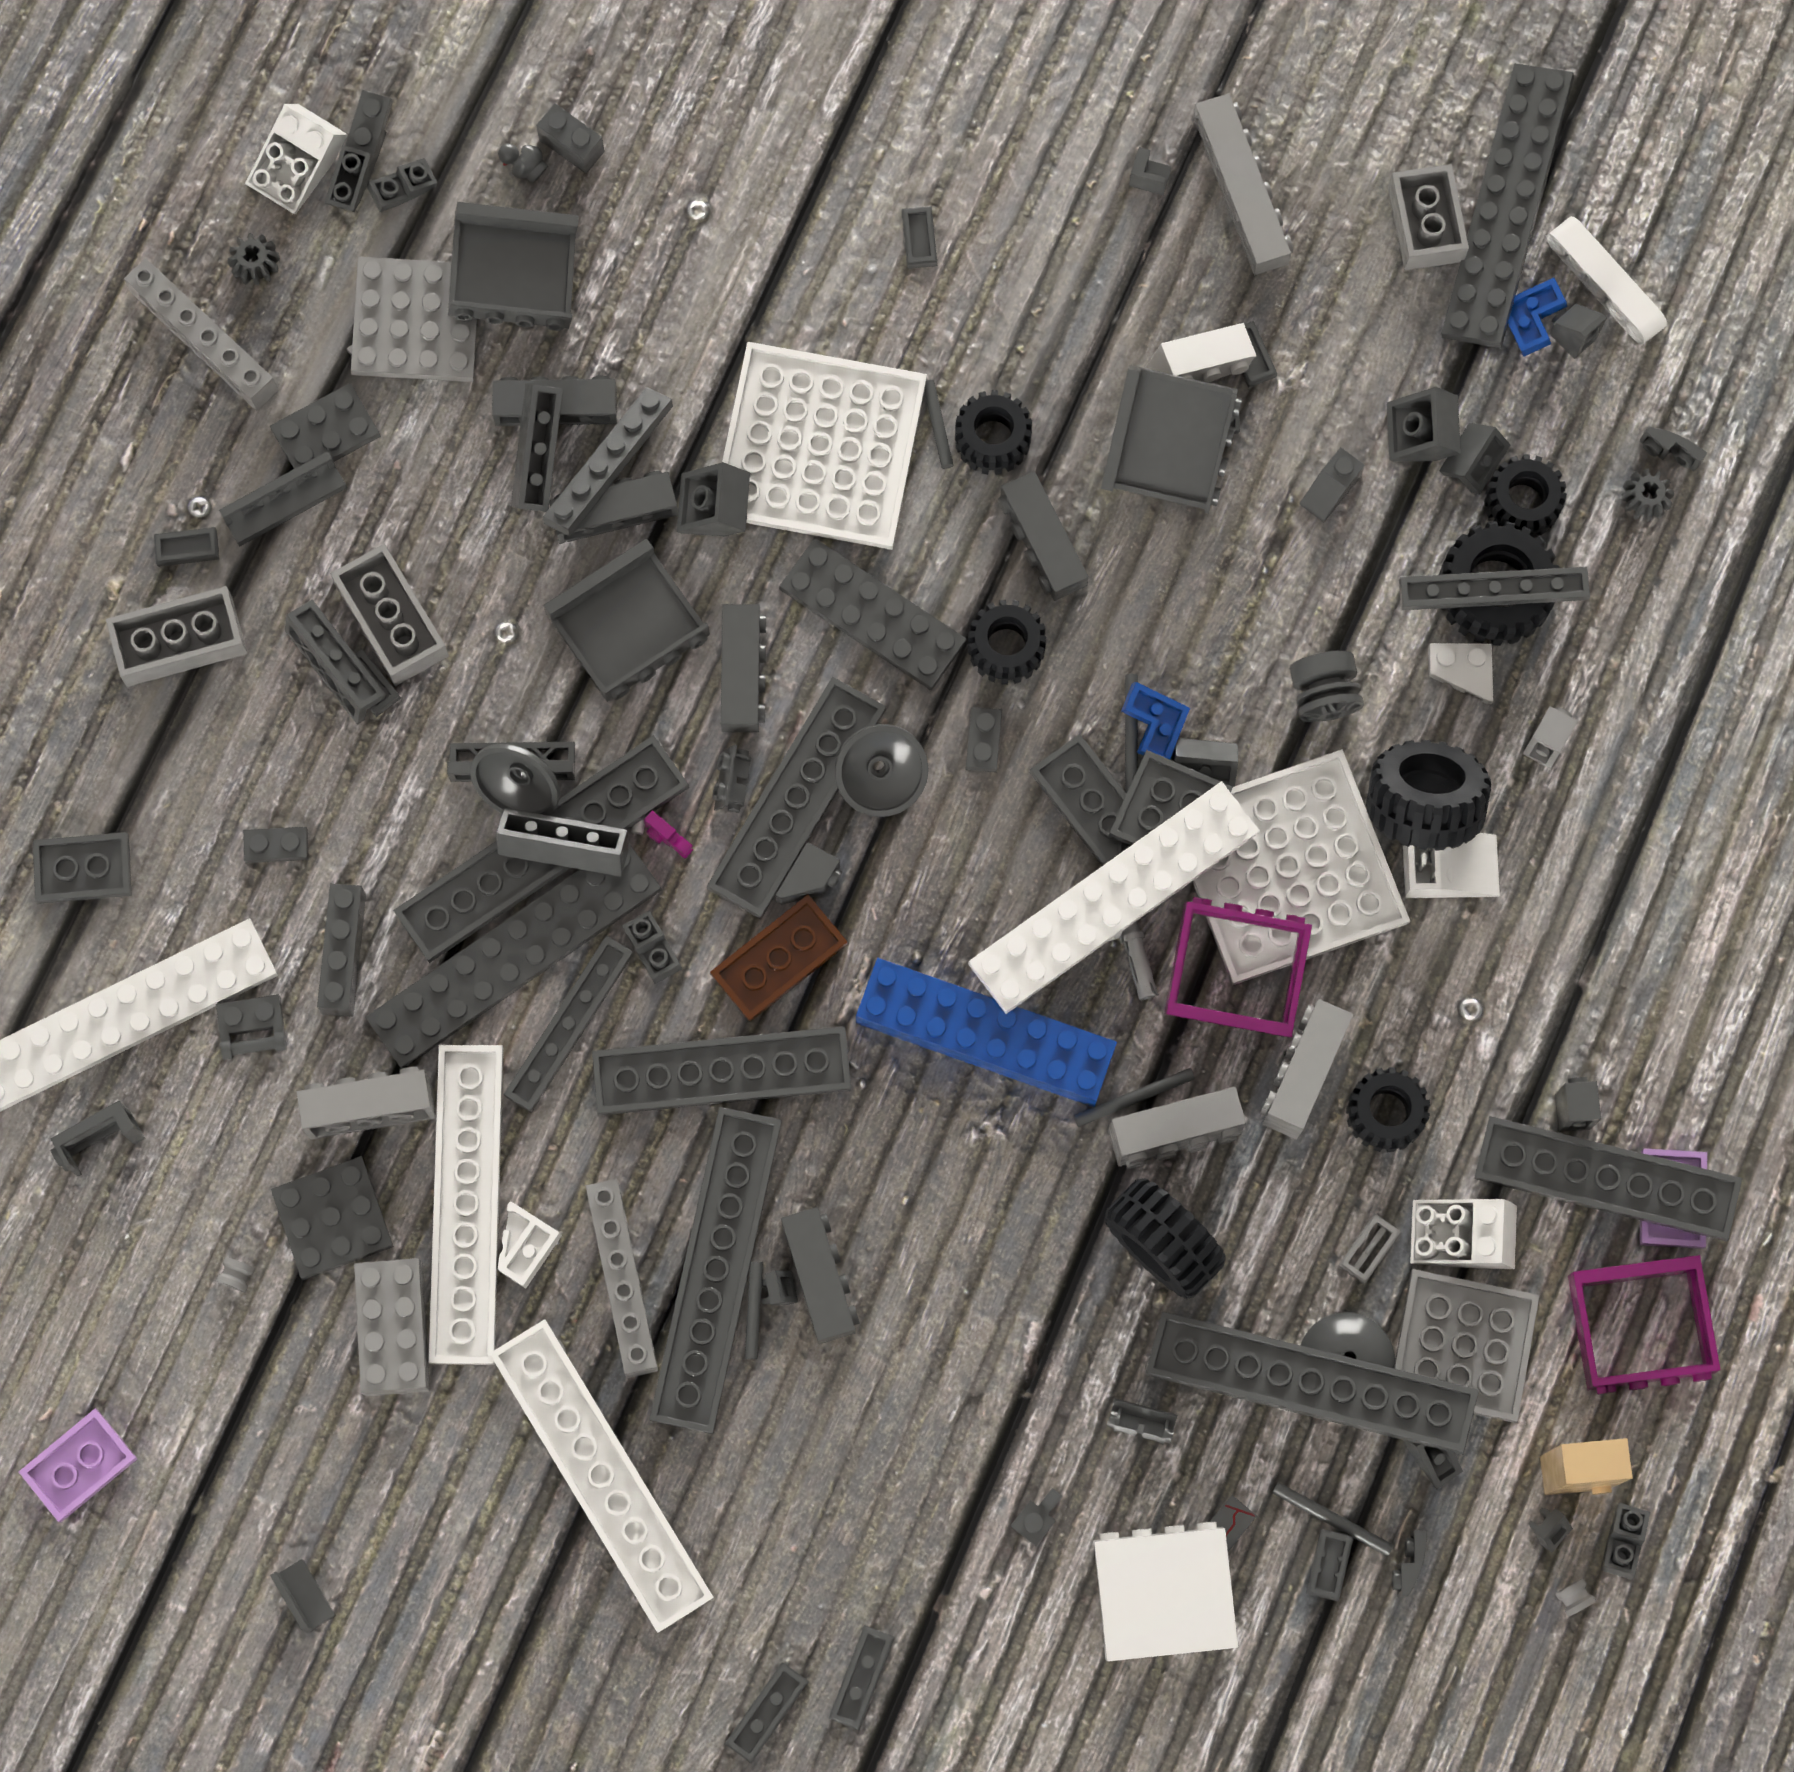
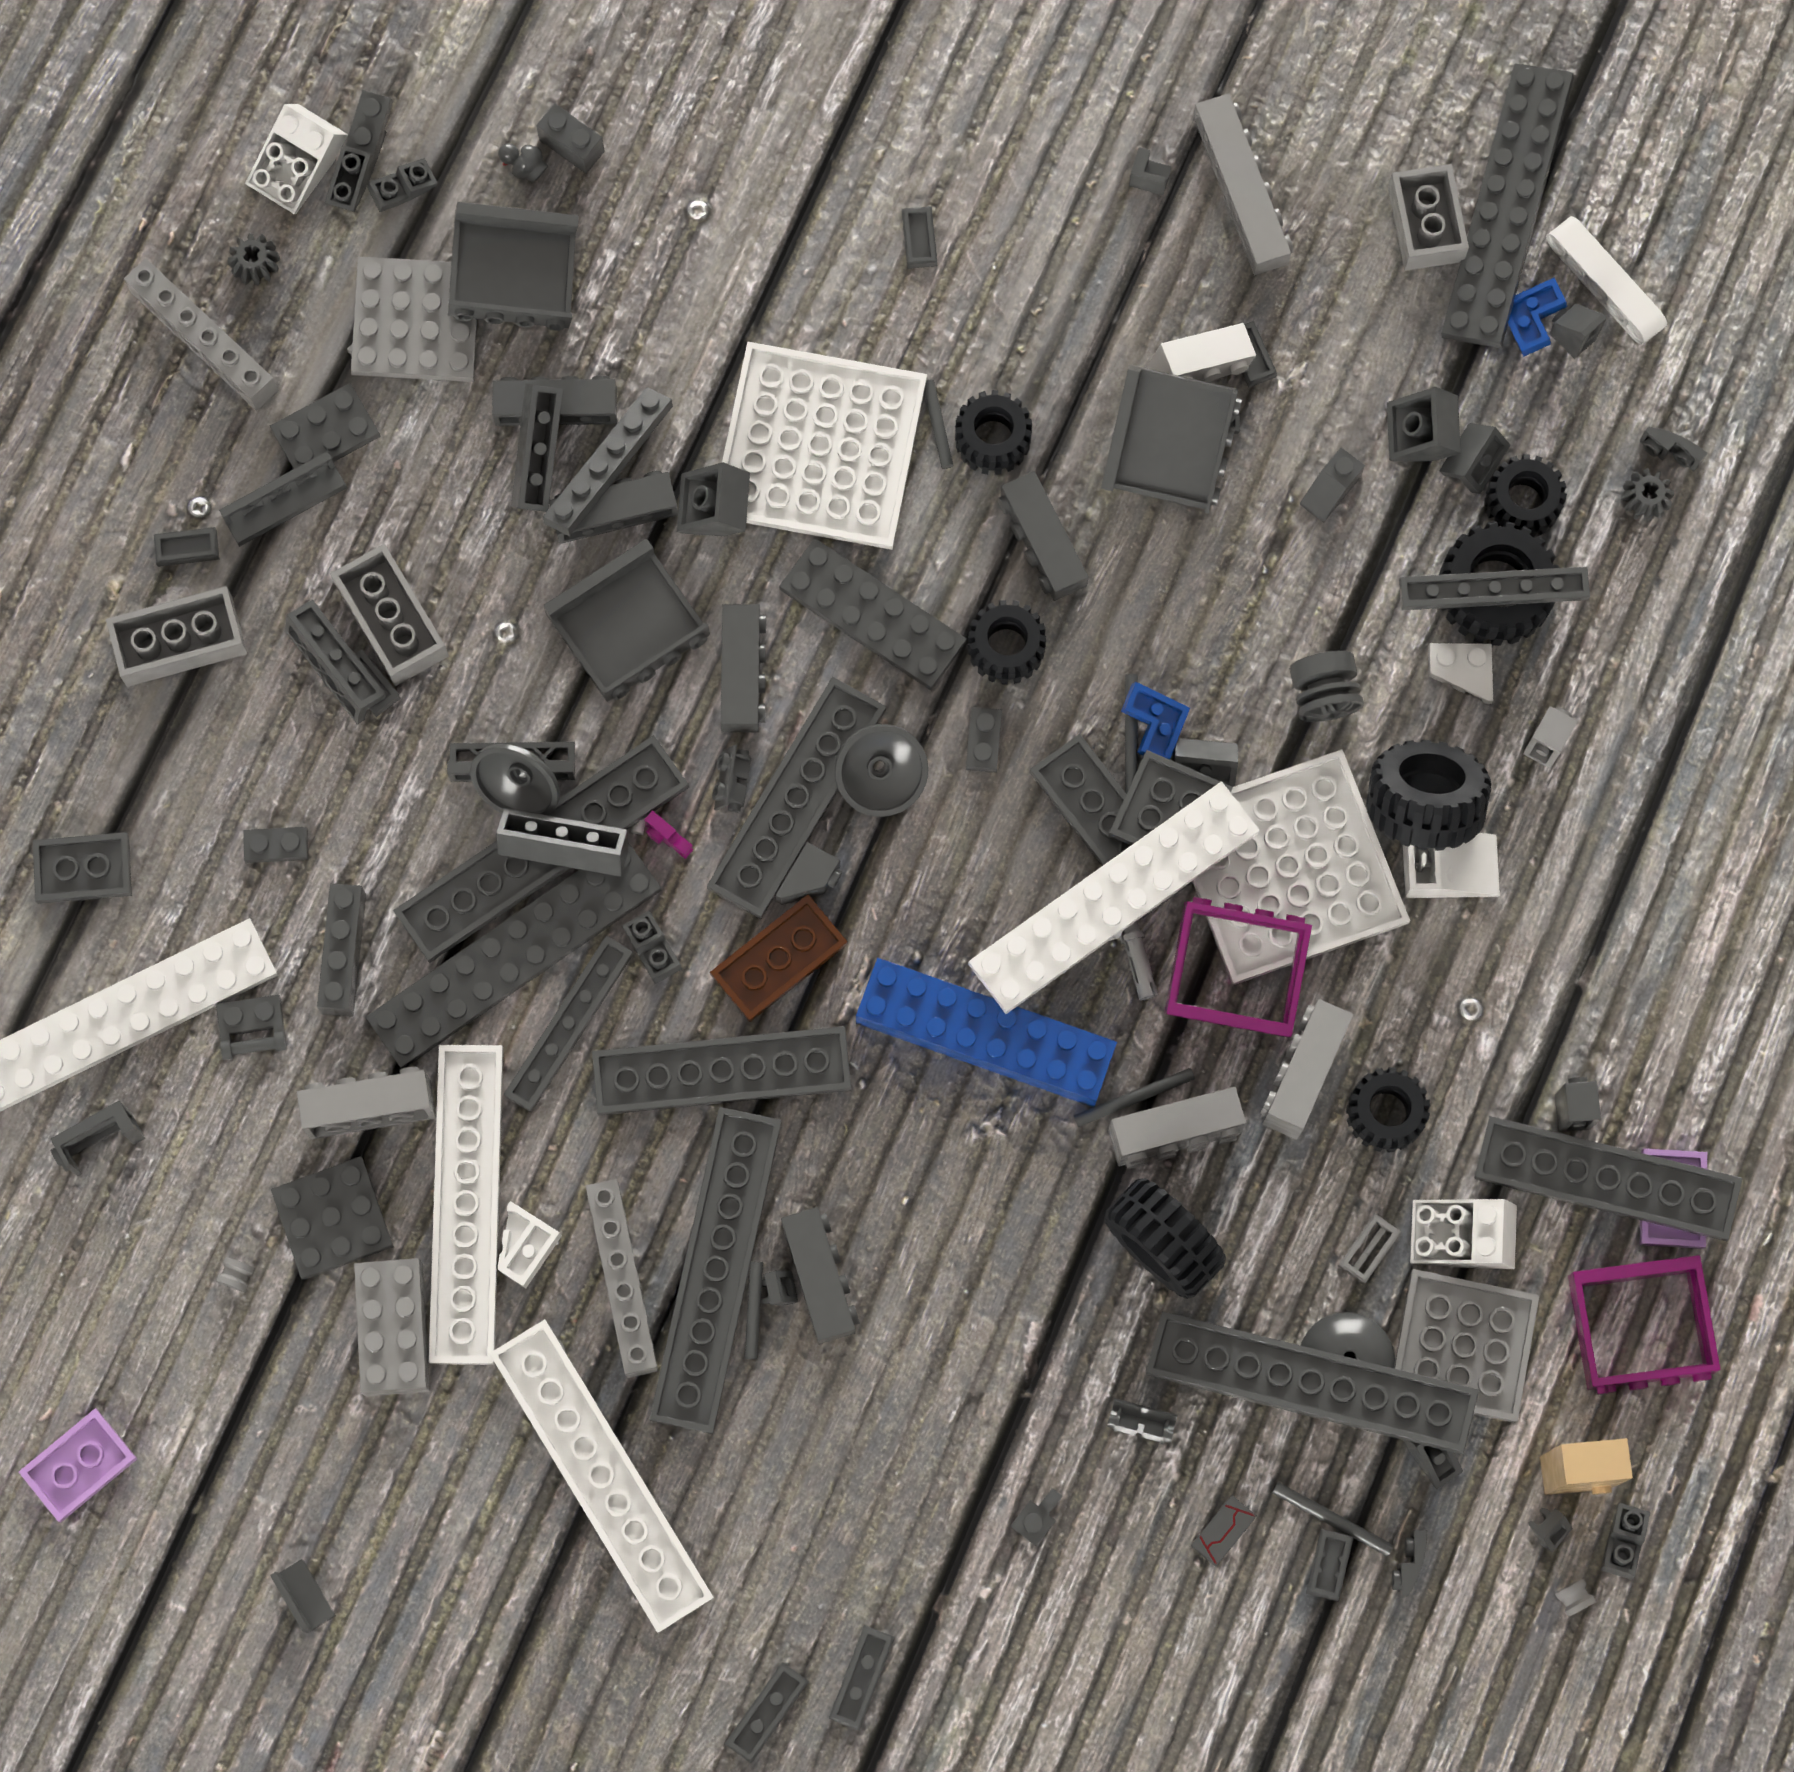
white panel [1092,1522,1238,1661] -> none

